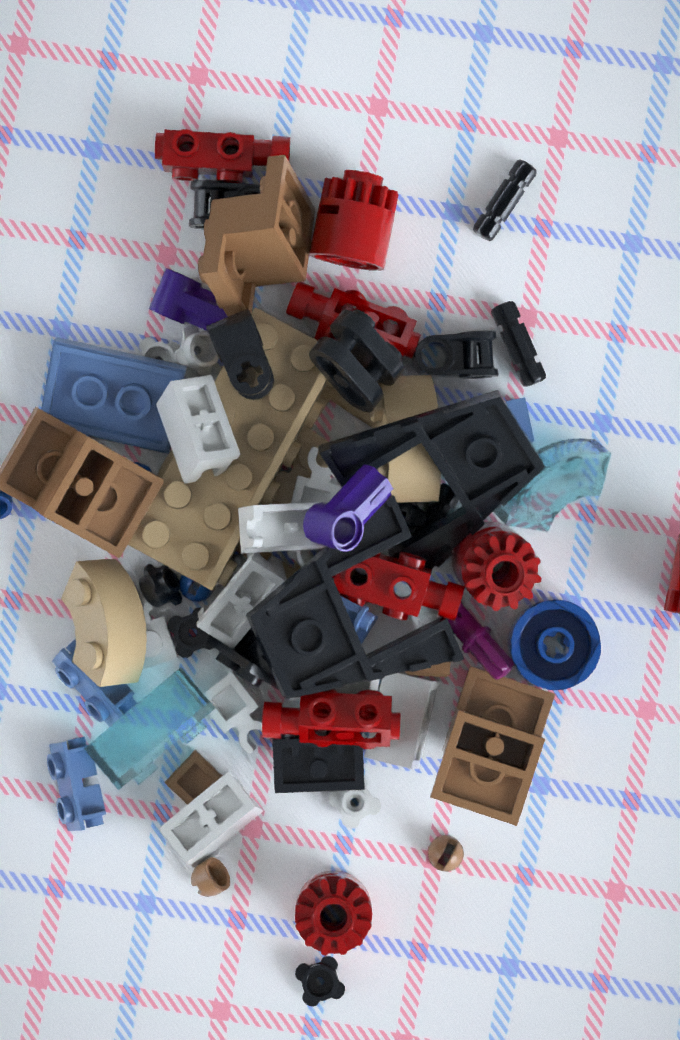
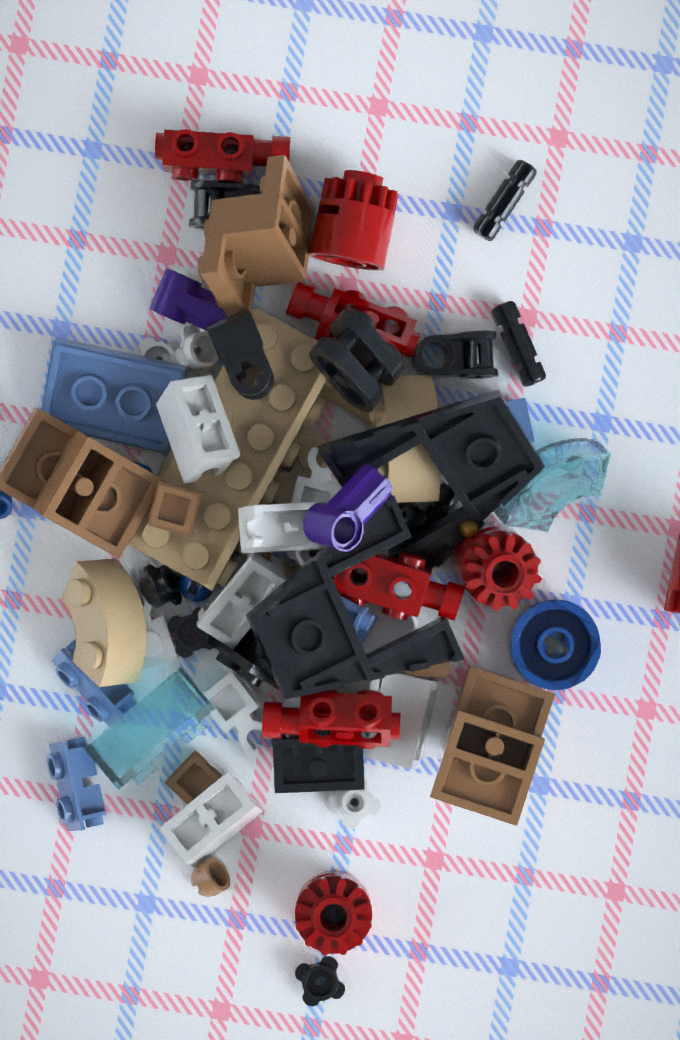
medium nougat hinge [428,835,464,872] -> none
magenta axle [438,601,514,680] -> none
none -> medium nougat tile [147,481,204,537]
none -> pearl gold piece [460,521,478,538]

